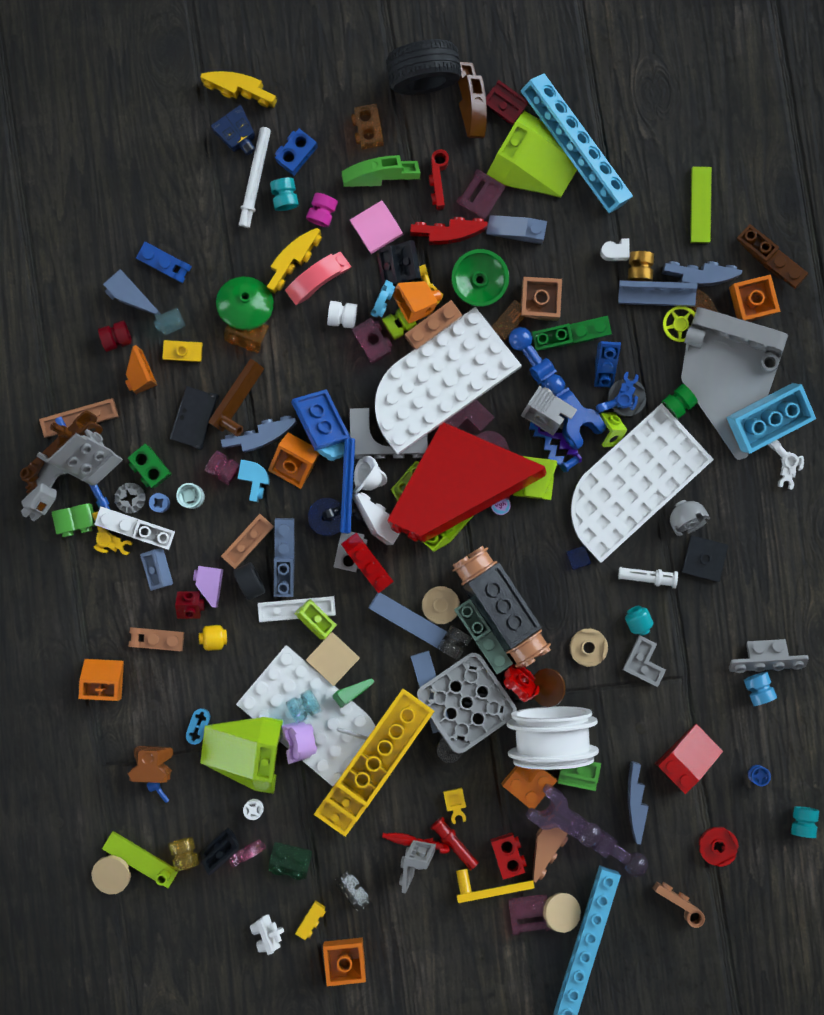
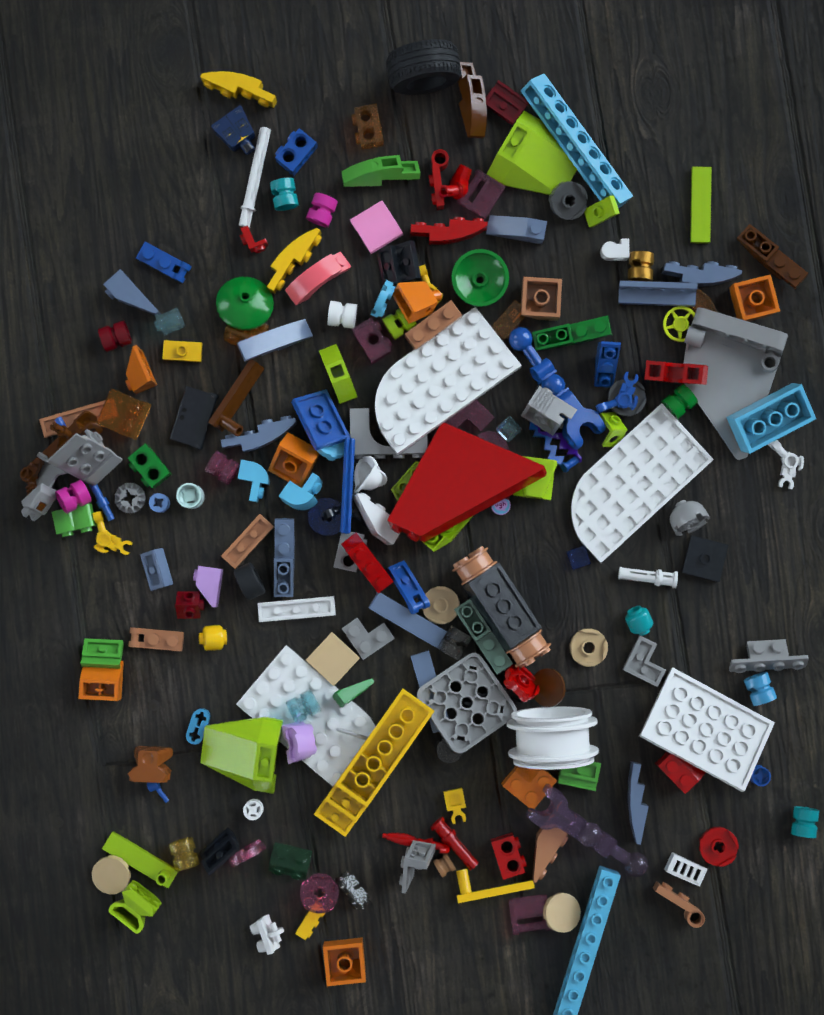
white slope [94,506,175,550] -> none
lime slope [294,599,337,639] -> none
none -> dark pink wheel [55,480,92,514]
none -> bright green plate [80,638,124,669]
none -> clear orange bracket [96,389,151,440]
none -> lime piece [109,880,162,934]
none -> slope [237,319,313,362]
none -> red bracket [240,225,269,253]
none -> medium azure brick [279,473,323,510]
none -> clear pink plate [300,873,339,913]
none -> lime slope [319,344,358,404]
none -> light grey plate [342,617,395,660]
none -> blue plate [387,560,430,615]
none -> medium nougat wheel [433,854,456,877]
none -> red arm [439,164,472,200]
none -> clear light blue slope [496,416,522,442]
none -> dark grey plate [548,181,588,220]
none -> lime plate [584,195,620,228]
none -> white plate [639,667,775,792]
none -> red arch [644,360,708,385]
none -> white slope [664,852,707,887]

